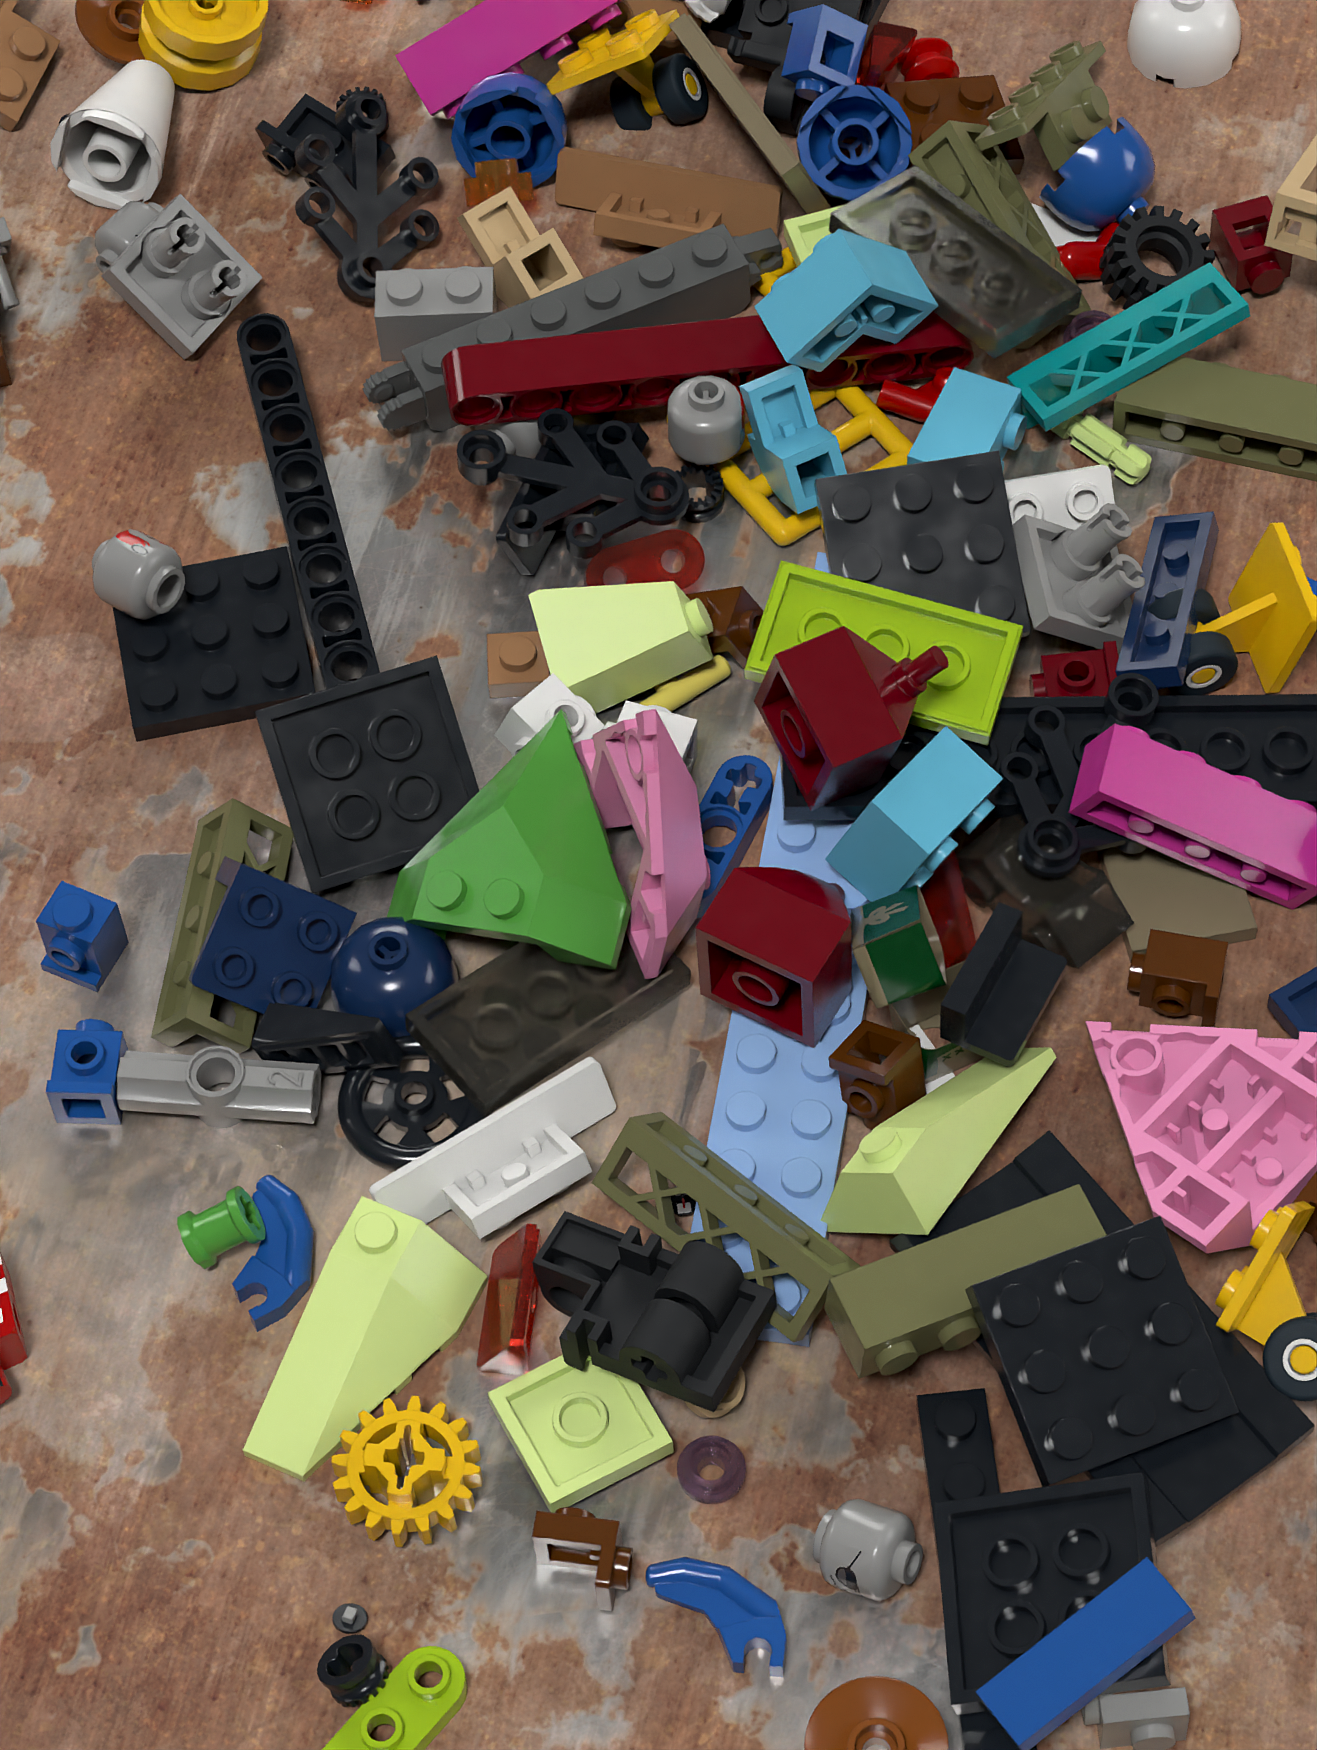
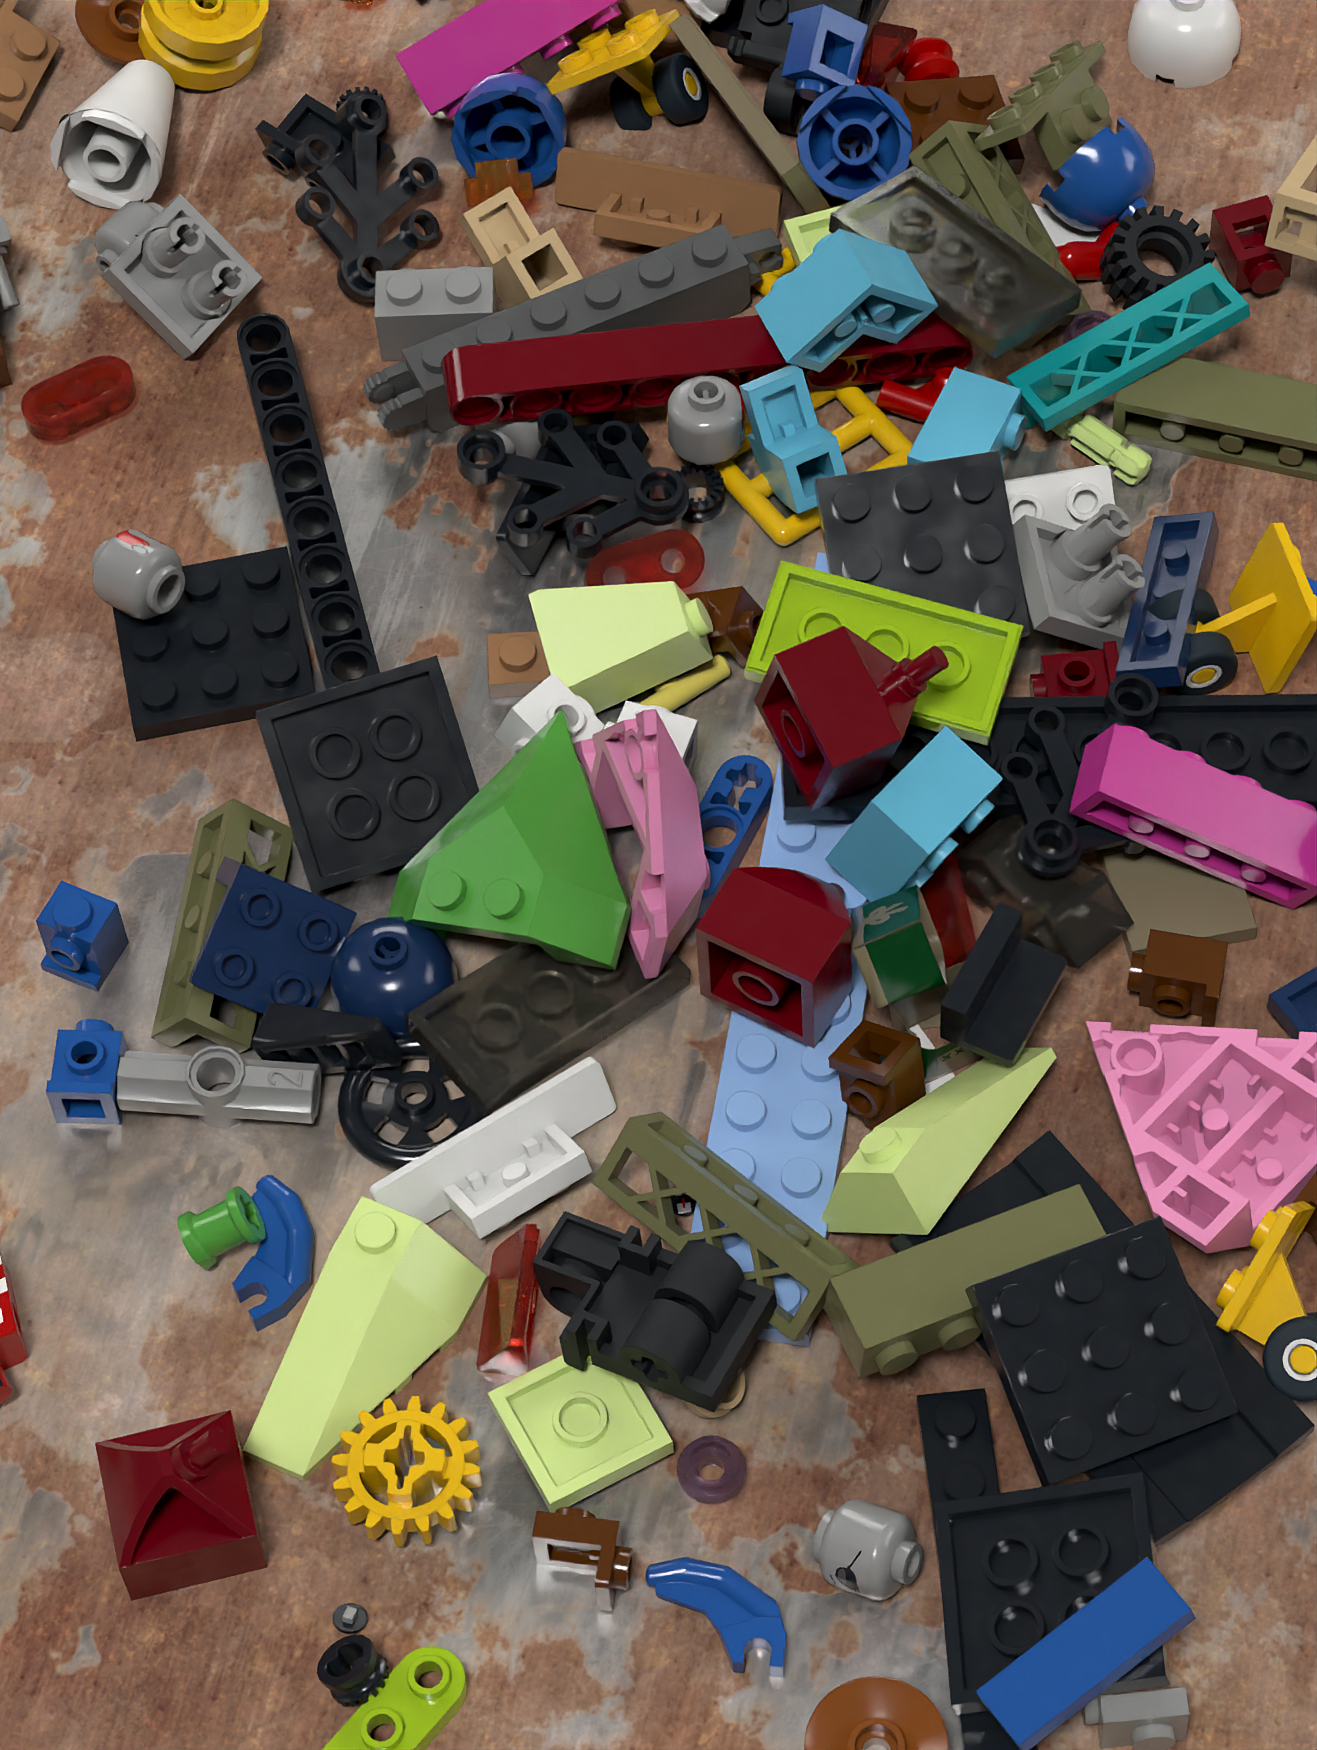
none -> clear red plate [21,355,136,441]
none -> dark red piece [95,1410,268,1601]

